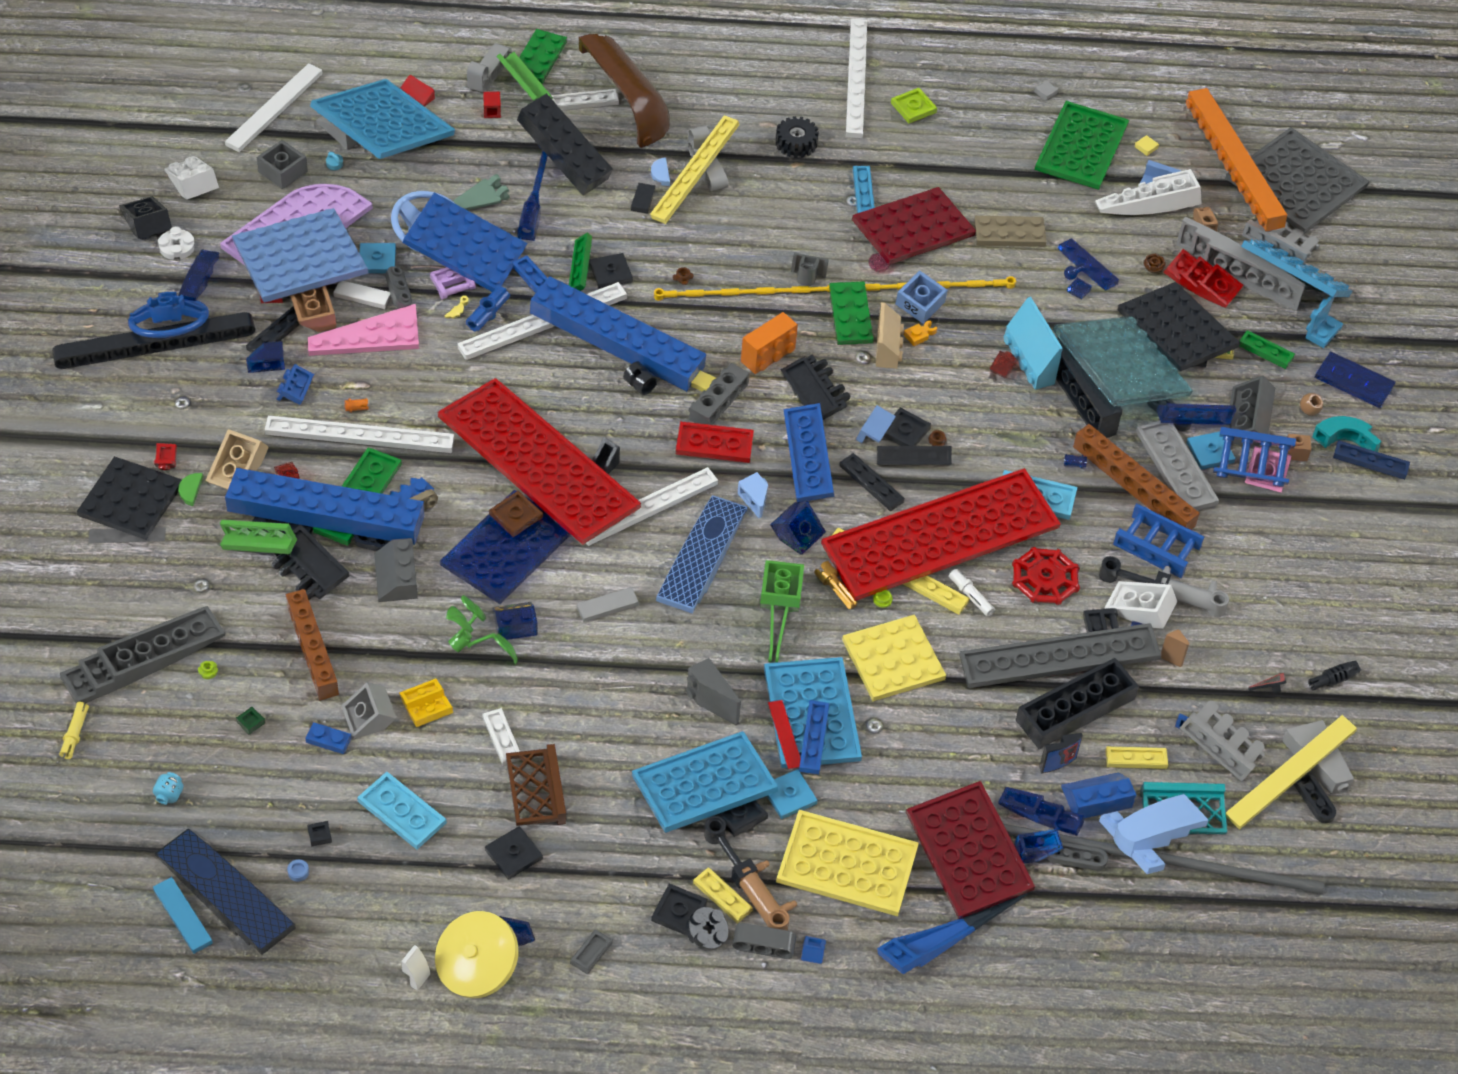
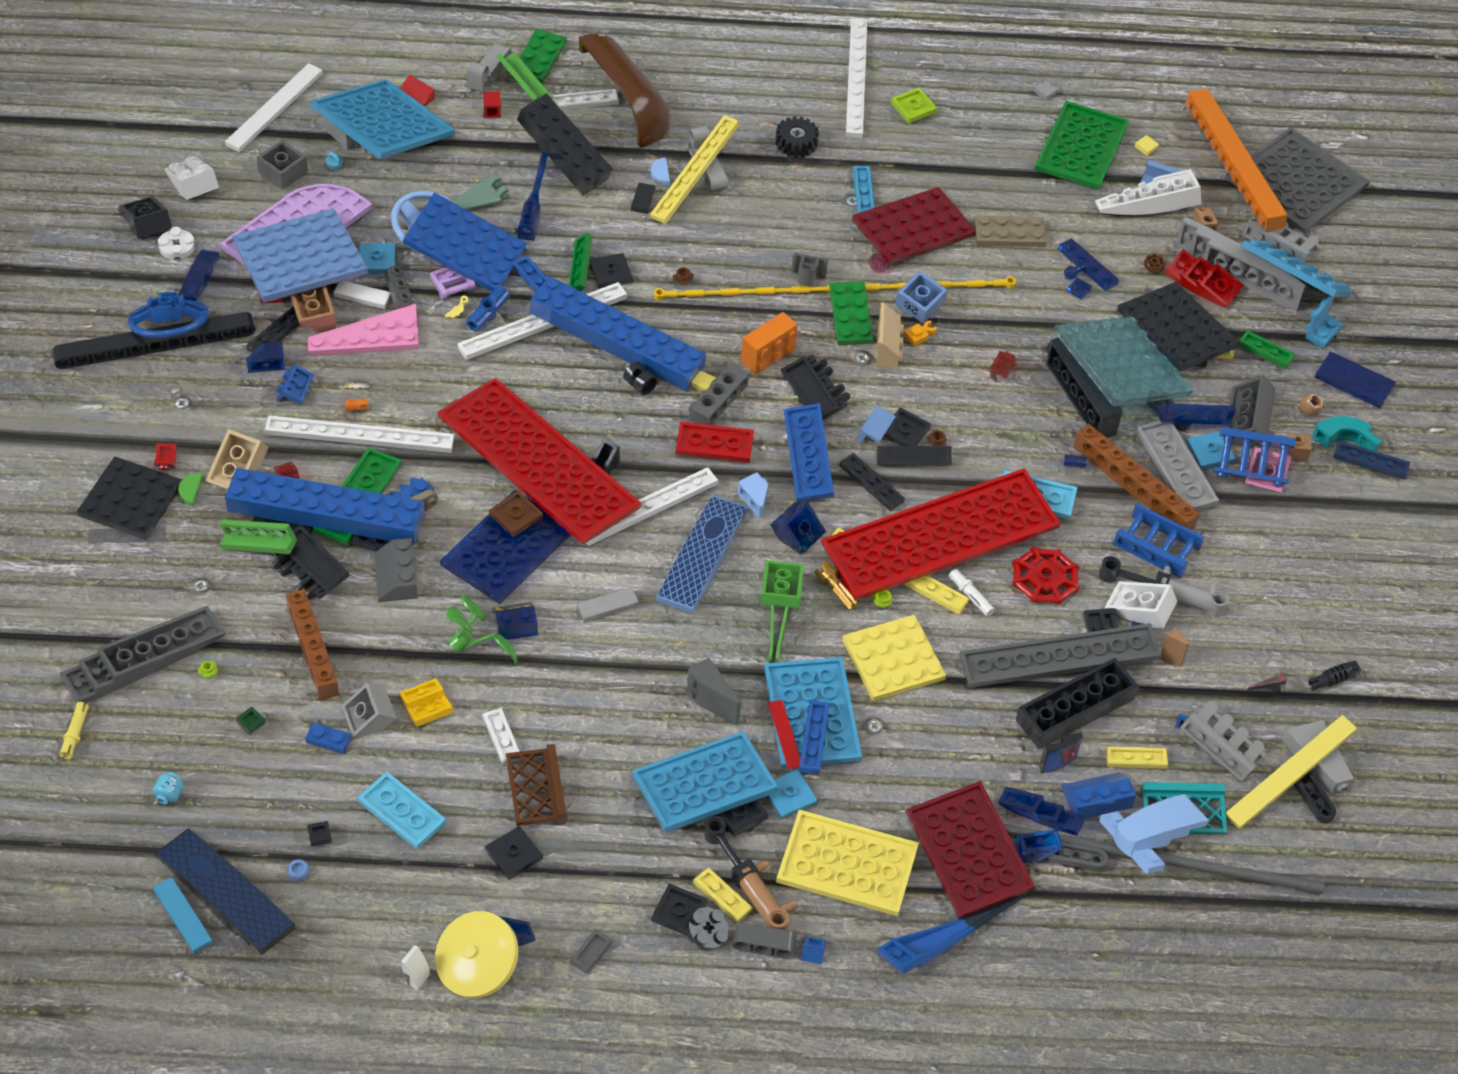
medium azure slope [1004,297,1063,390] -> none

